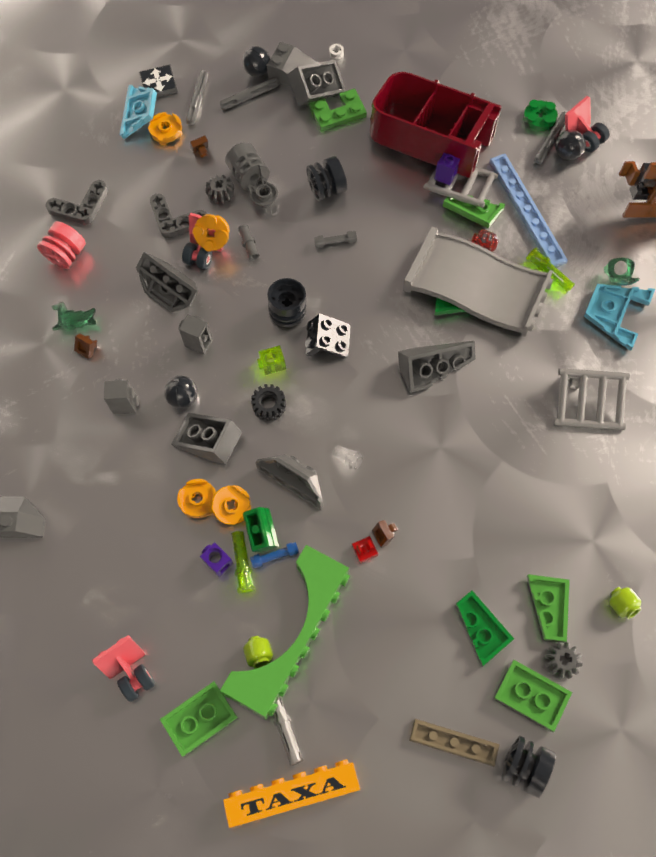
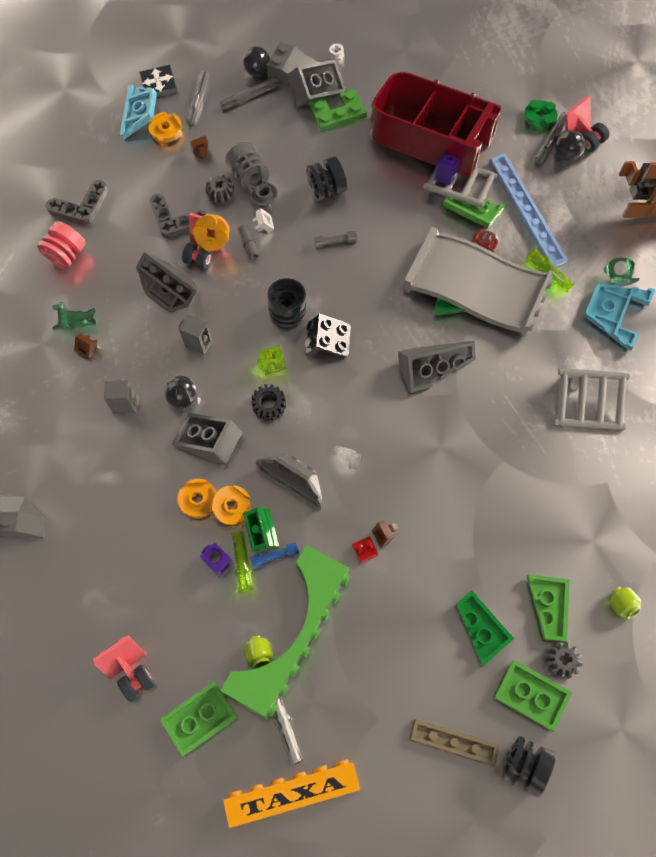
none -> white tile [252,208,274,232]

